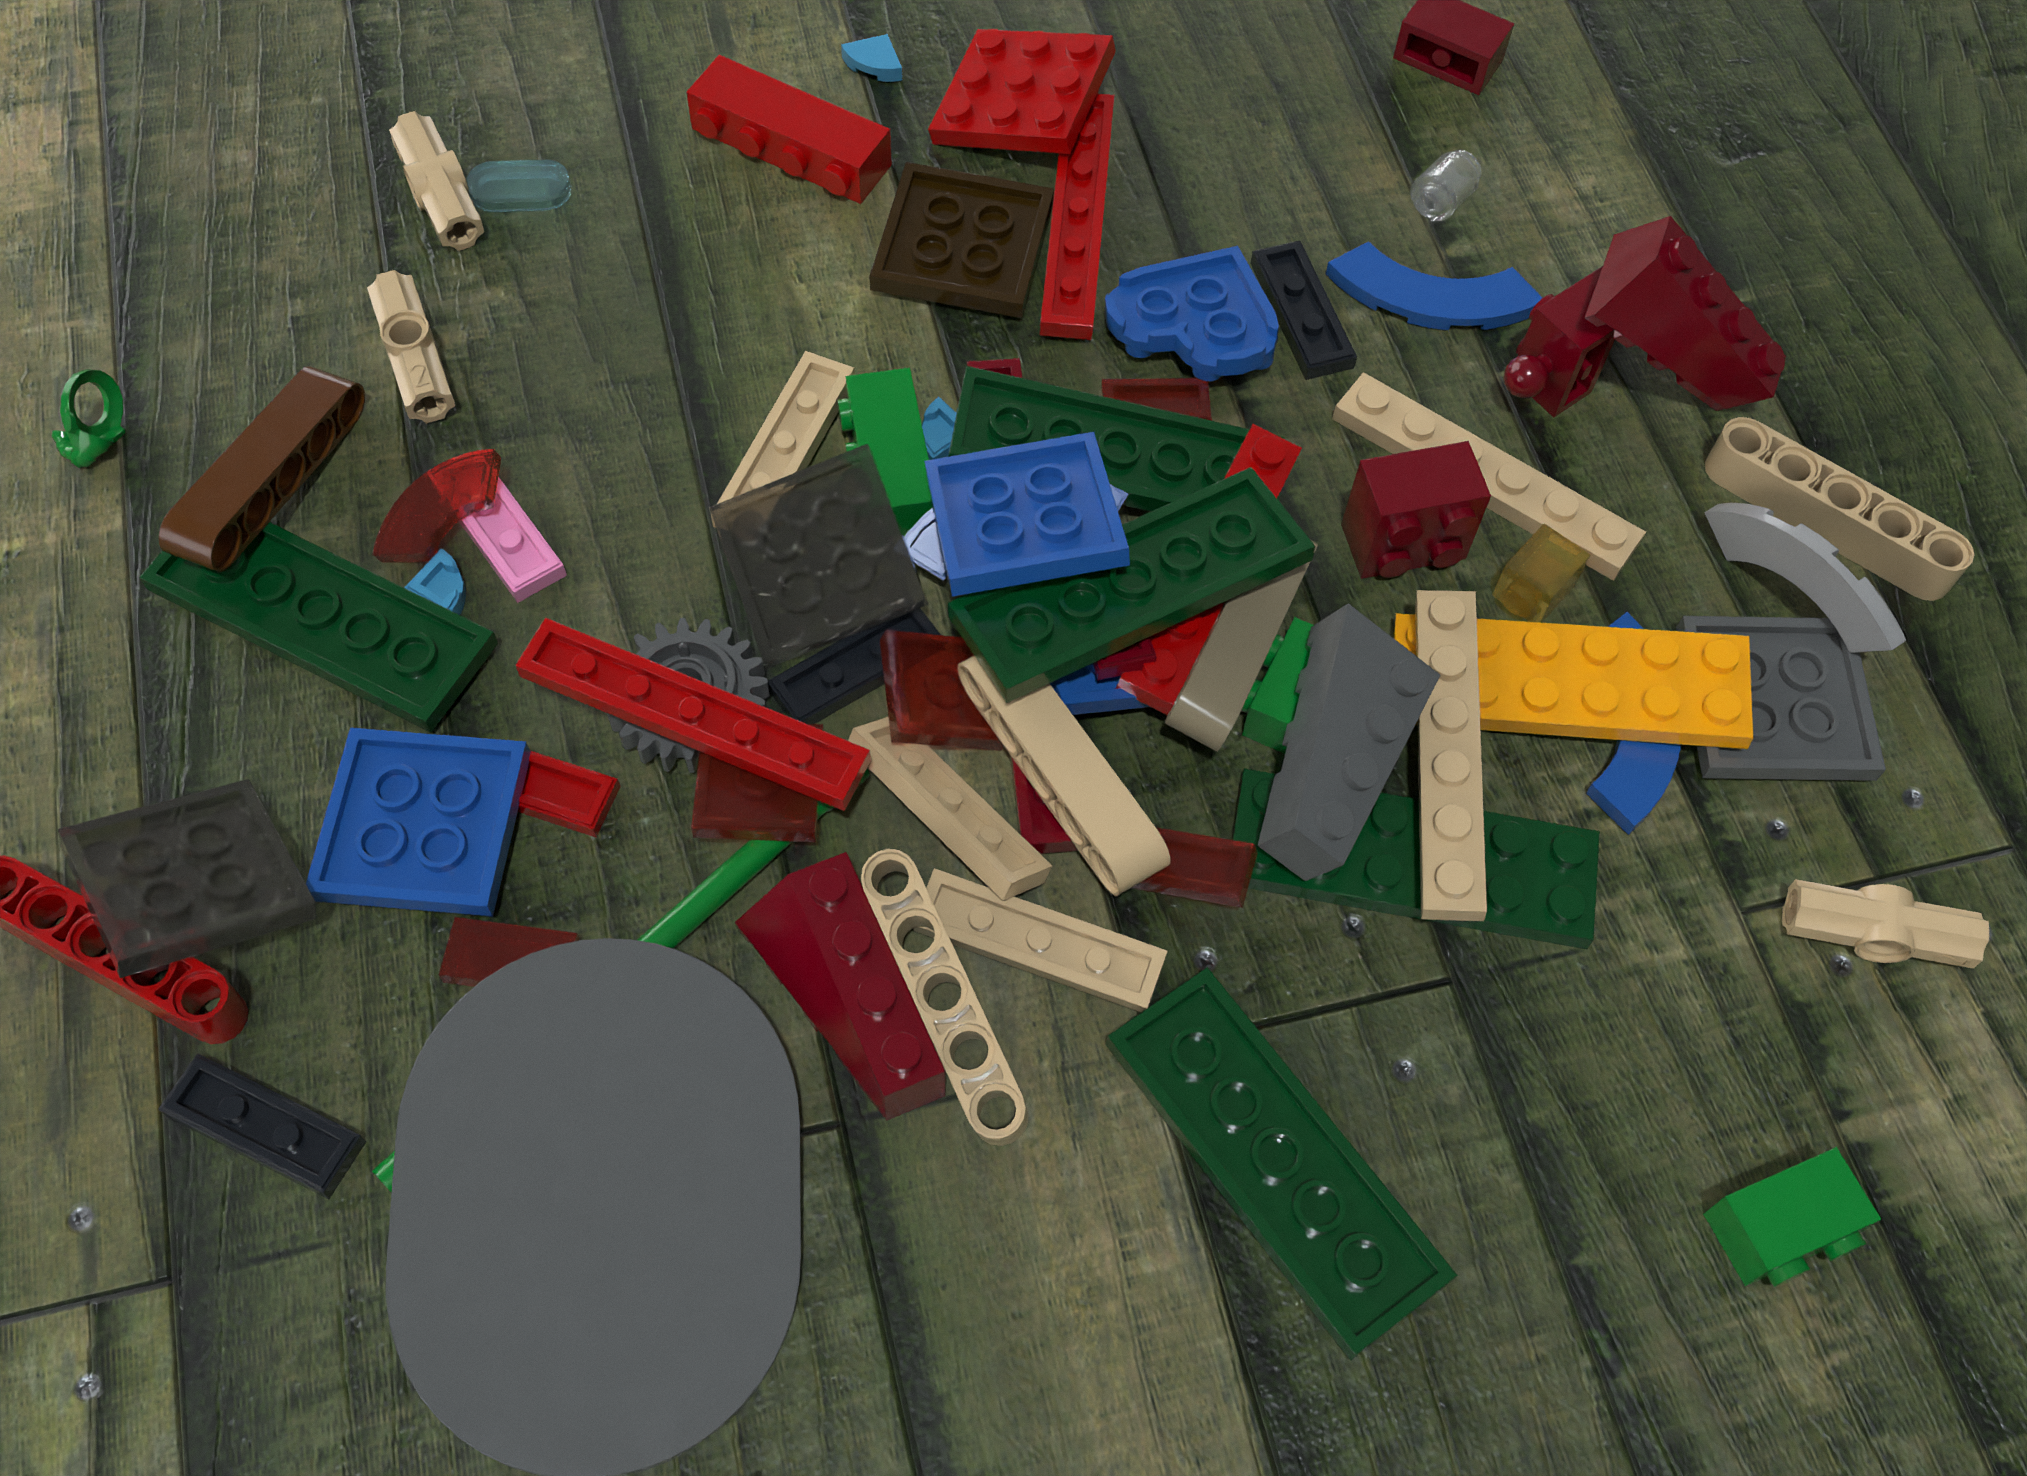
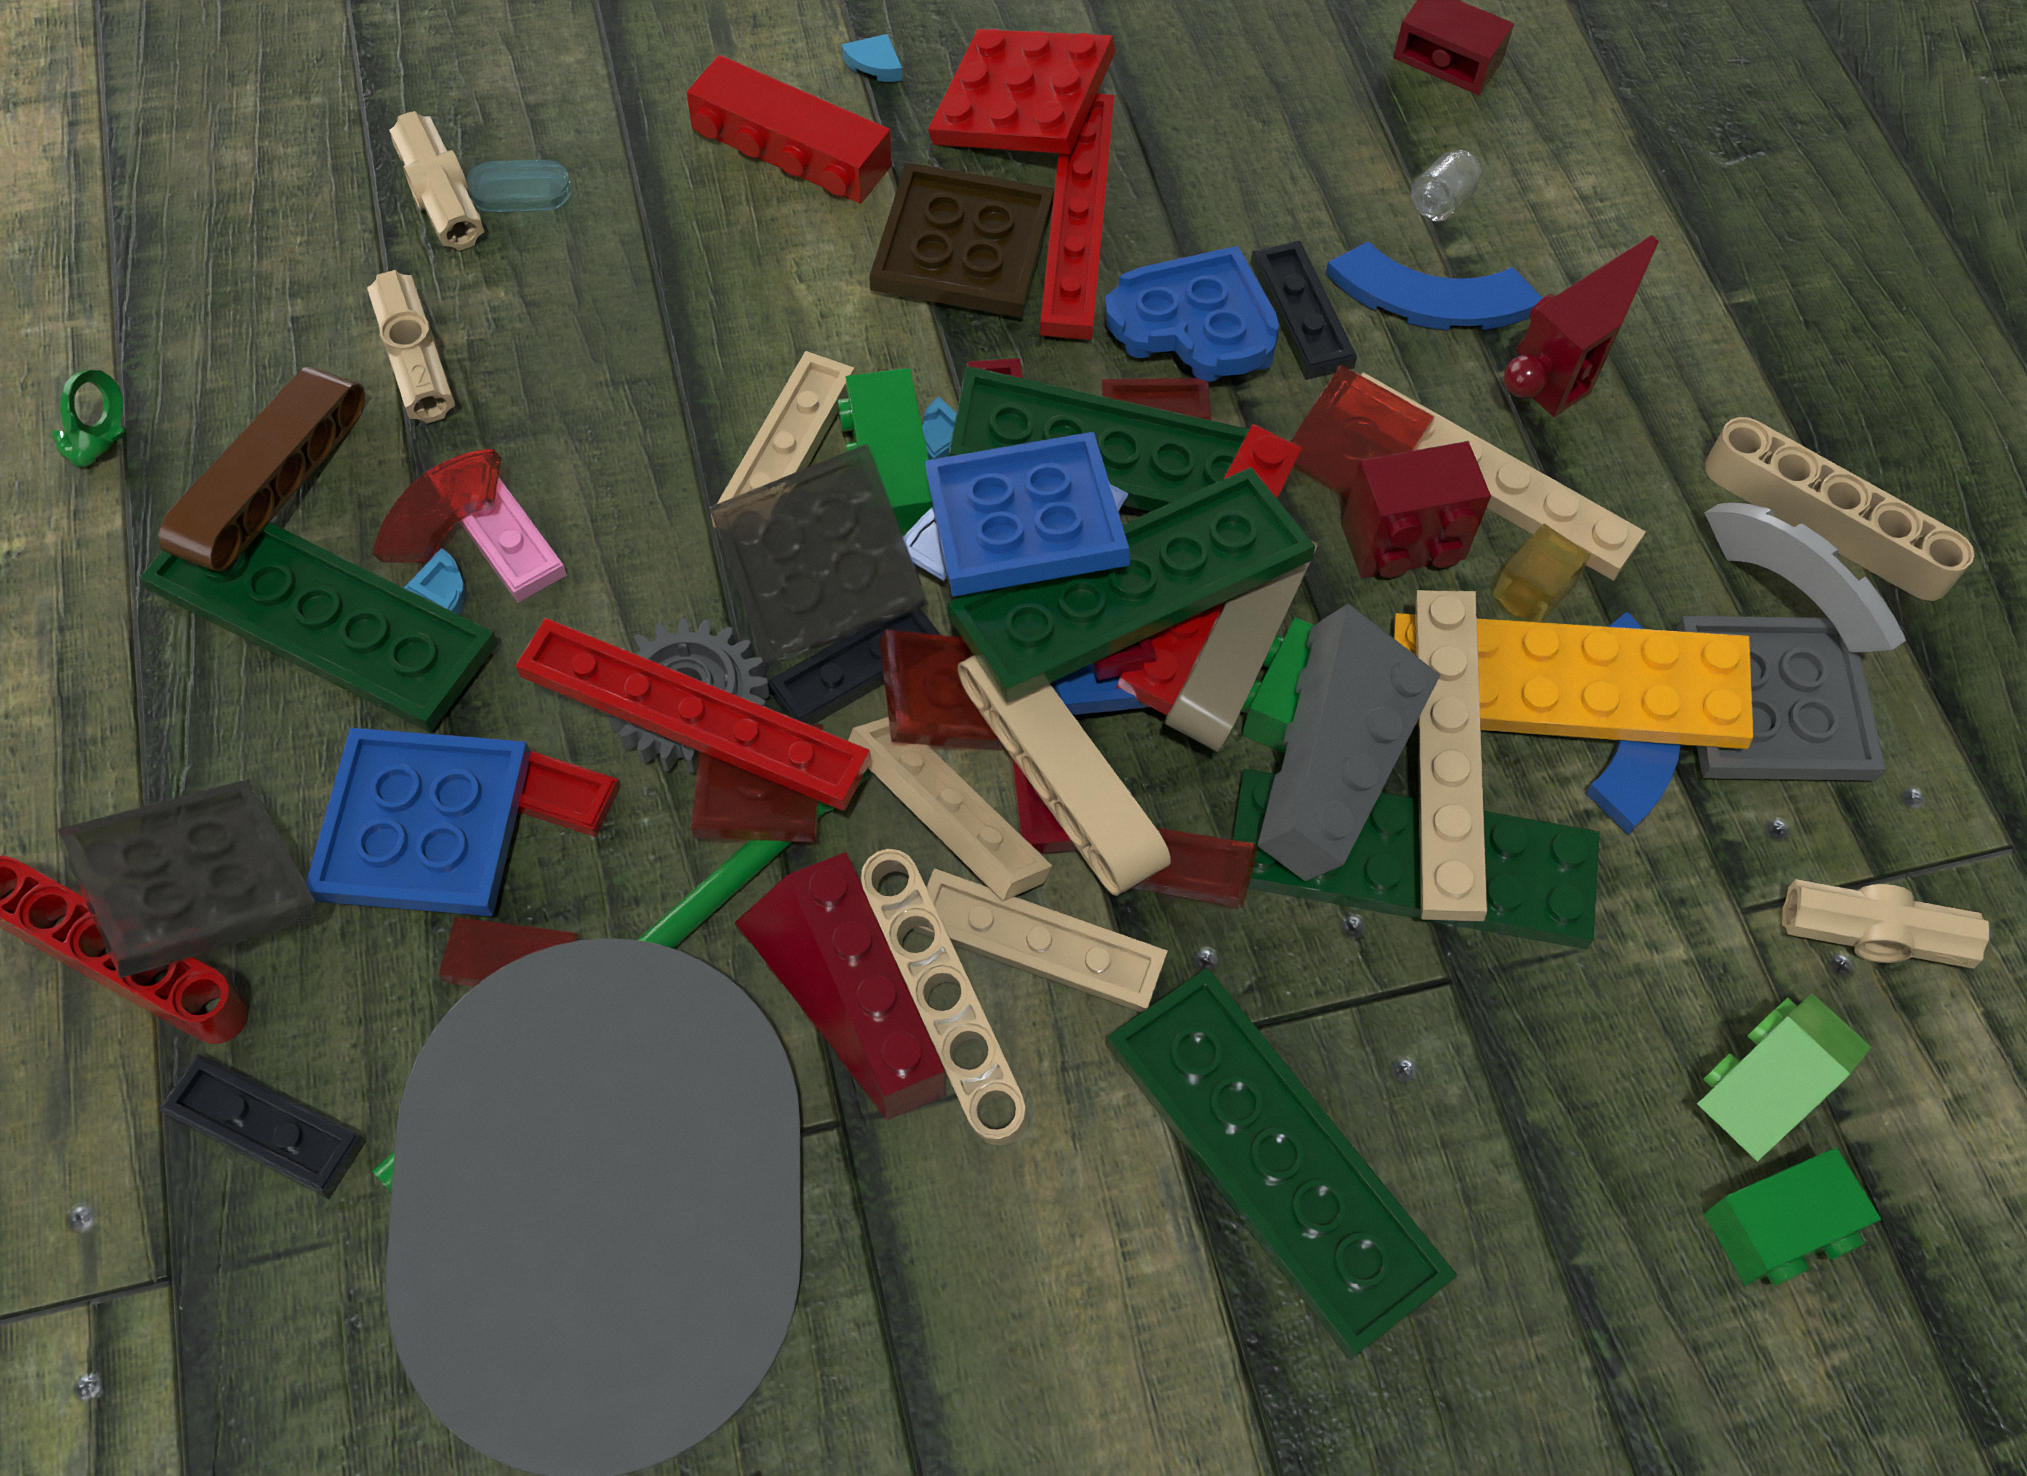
dark red wedge [1585,216,1786,411] -> none
none -> clear red tile [1290,364,1434,497]
none -> bright green brick [1697,993,1872,1162]

